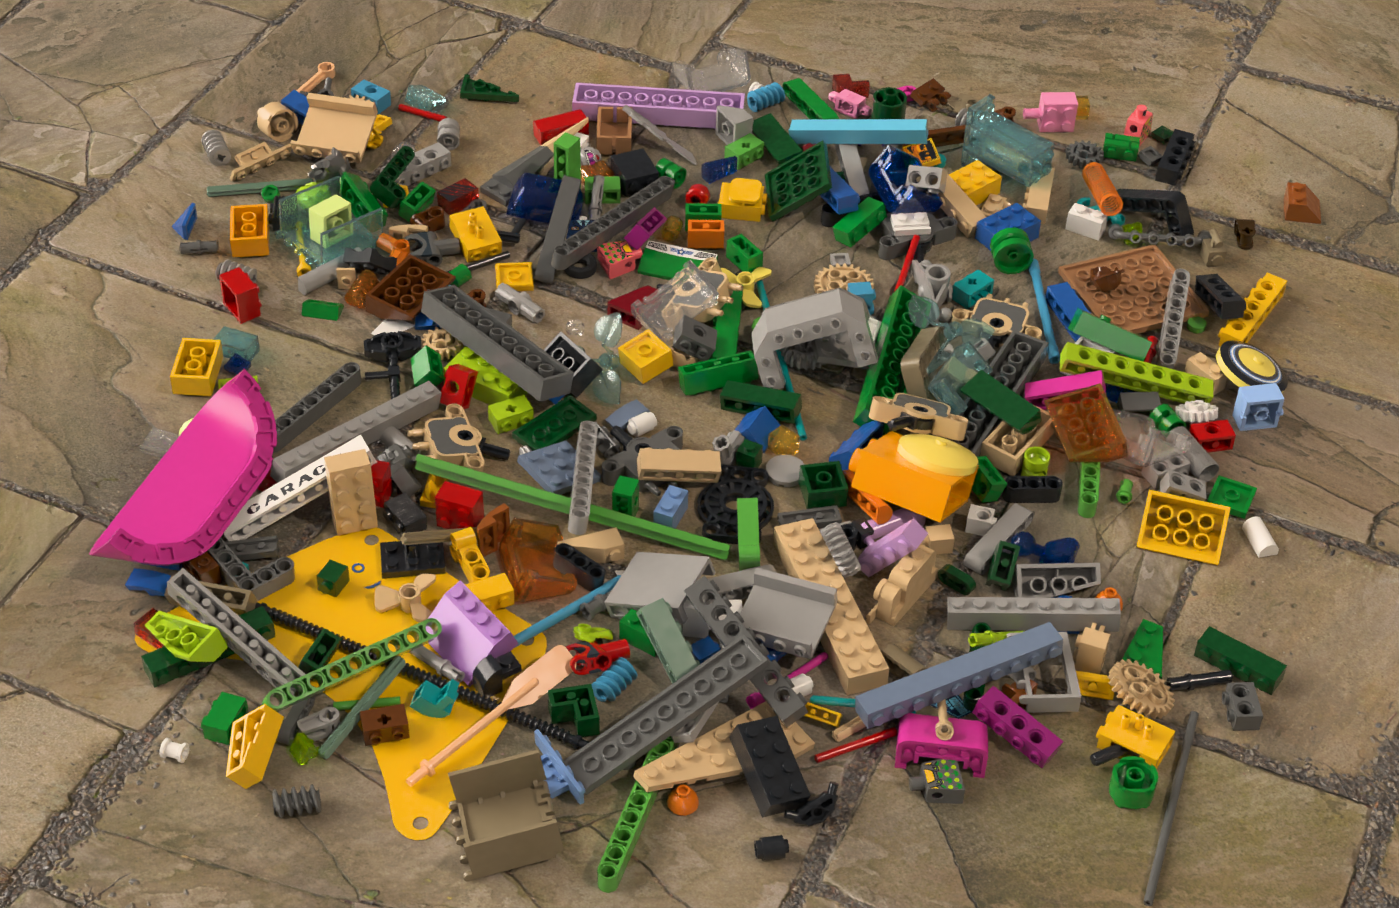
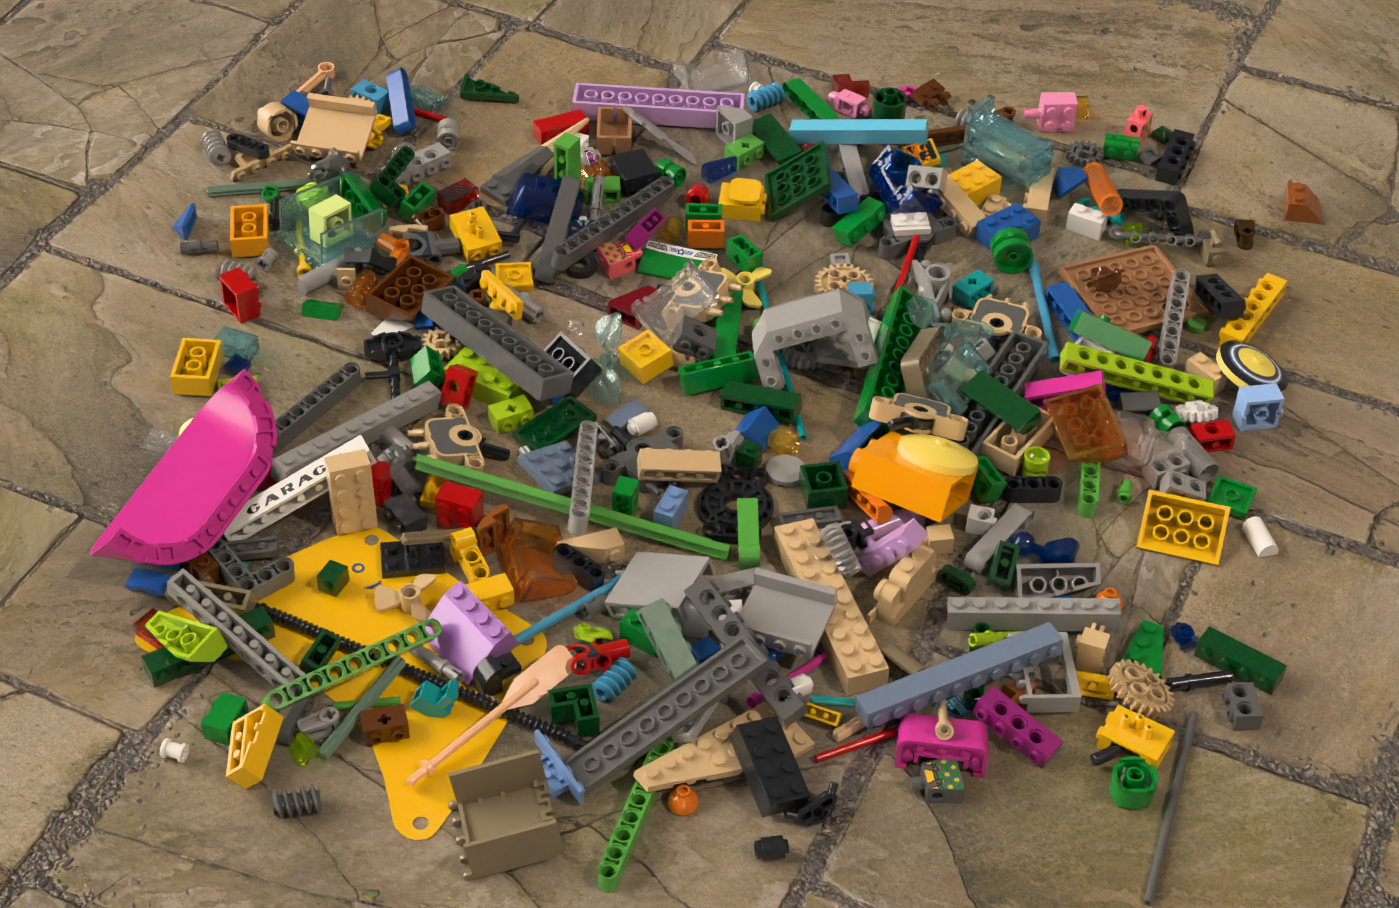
none -> black beam [226,133,270,160]
none -> light grey bush [255,248,279,272]
none -> beam [386,67,416,136]
none -> black brick [454,262,491,294]
none -> yellow plate [479,270,524,320]
none -> blue slope [1052,167,1088,199]
none -> clear blue animal [1171,622,1197,650]

